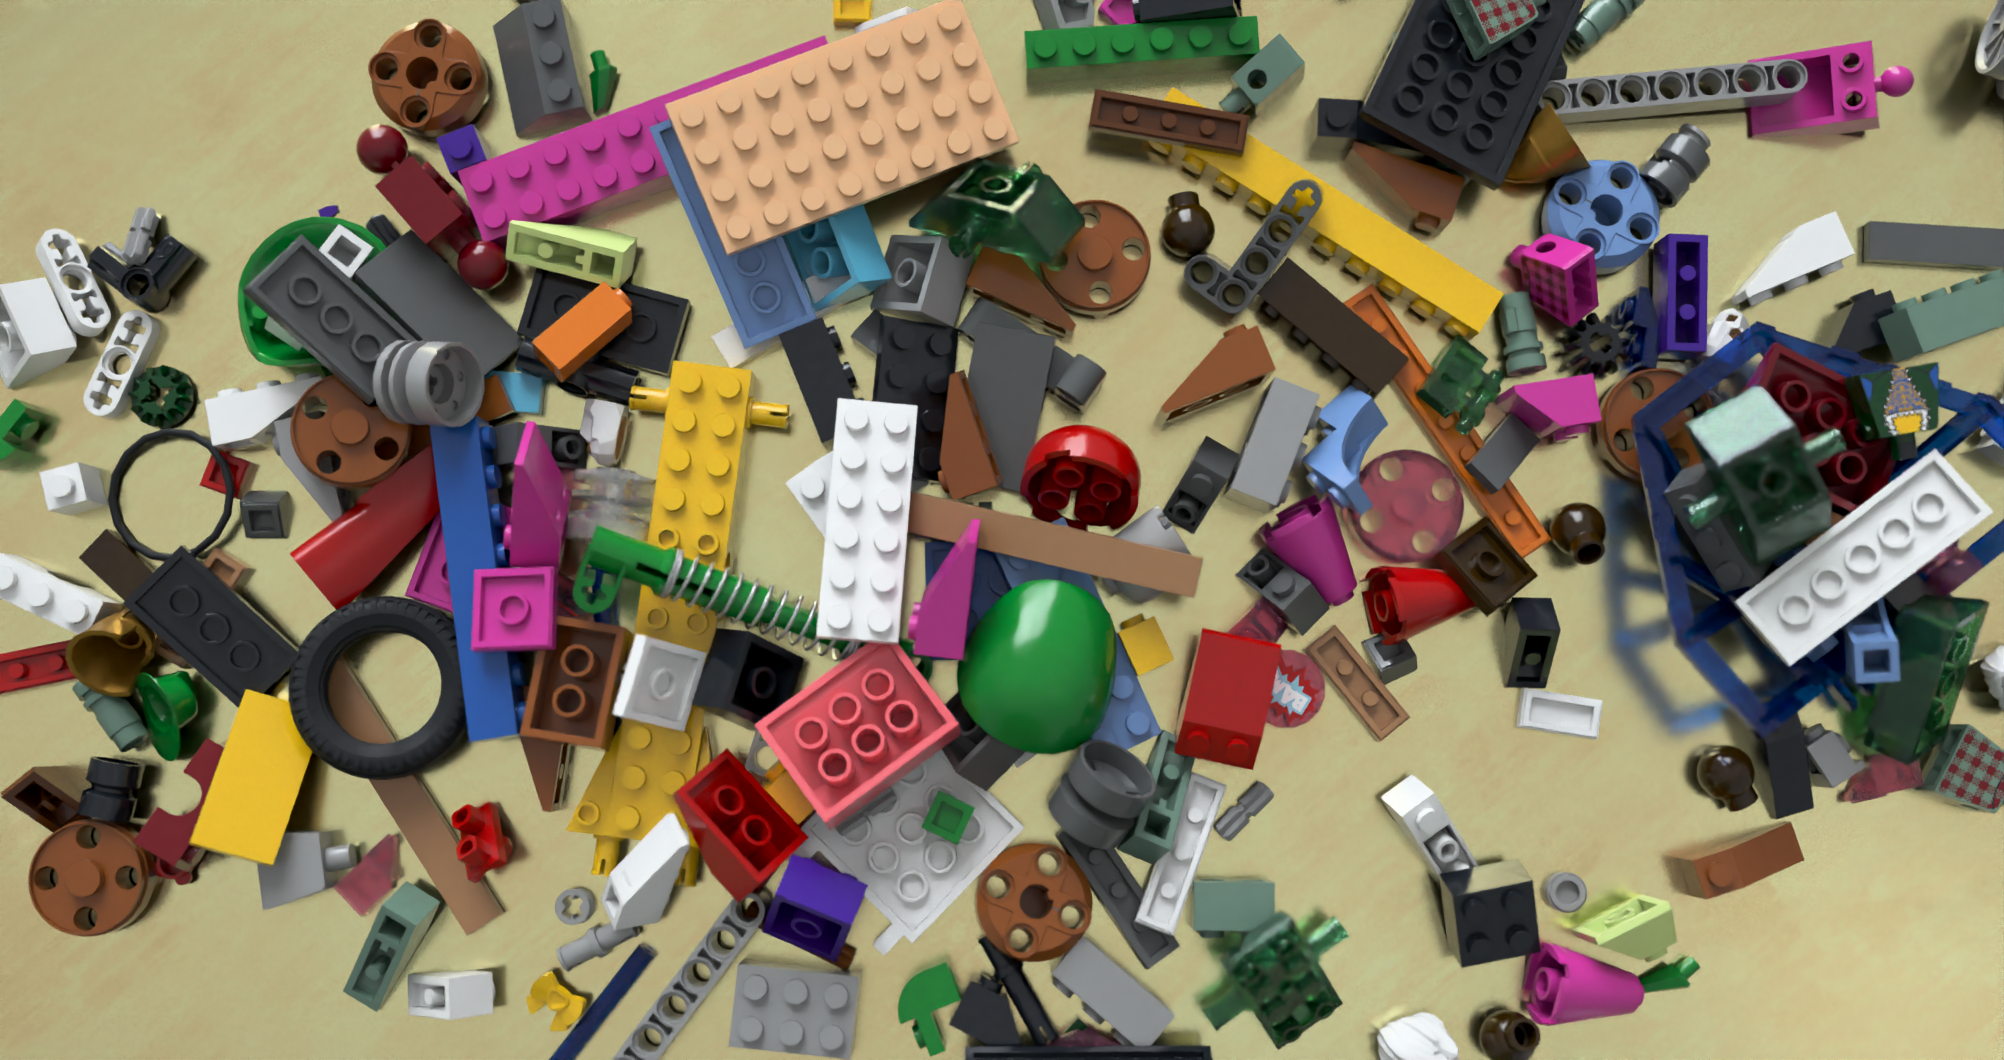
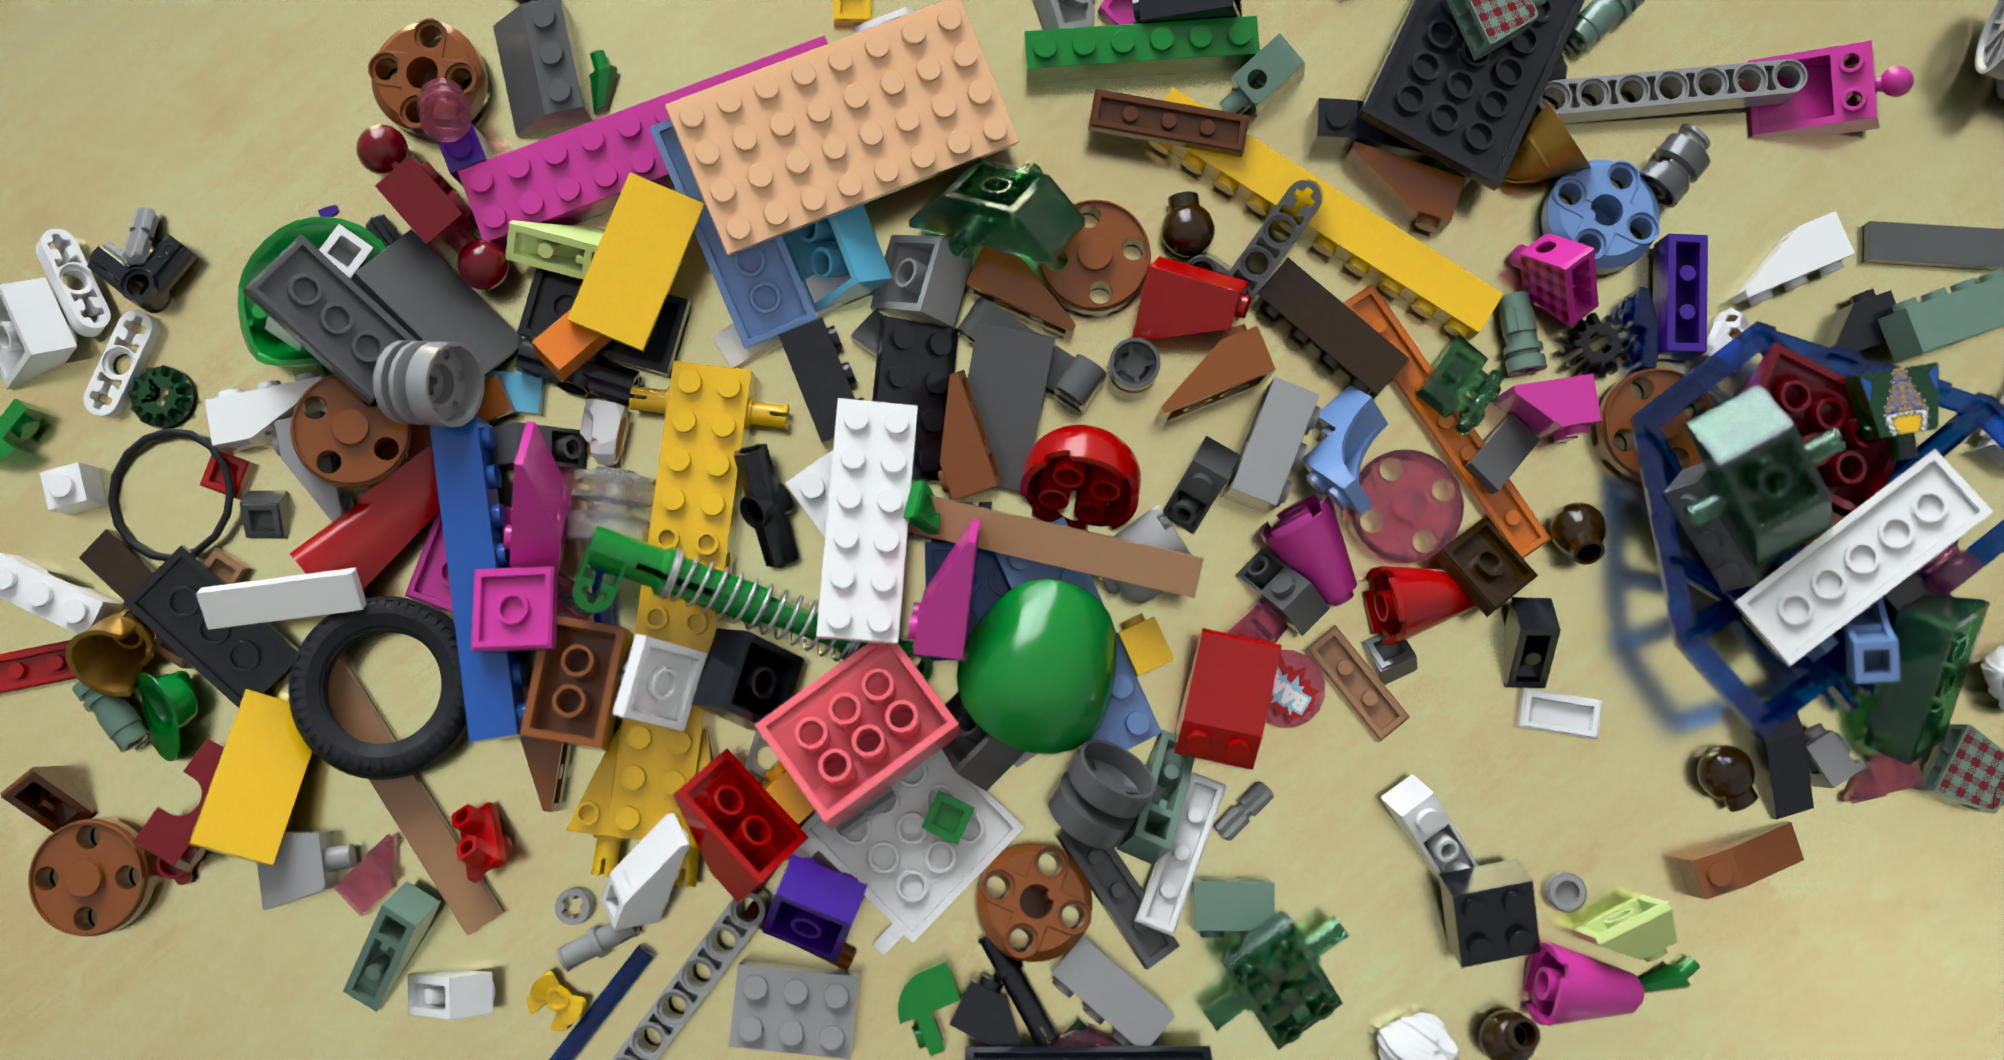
black wheel [77,756,145,822] -> none
none -> white tile [196,568,367,630]
none -> clear pink wheel [416,78,473,142]
none -> yellow tile [567,172,705,352]
none -> black piece [733,444,798,567]
none -> green tile [903,480,941,535]
none -> dark grey wheel [1107,338,1160,397]
none -> red slope [1132,256,1251,340]

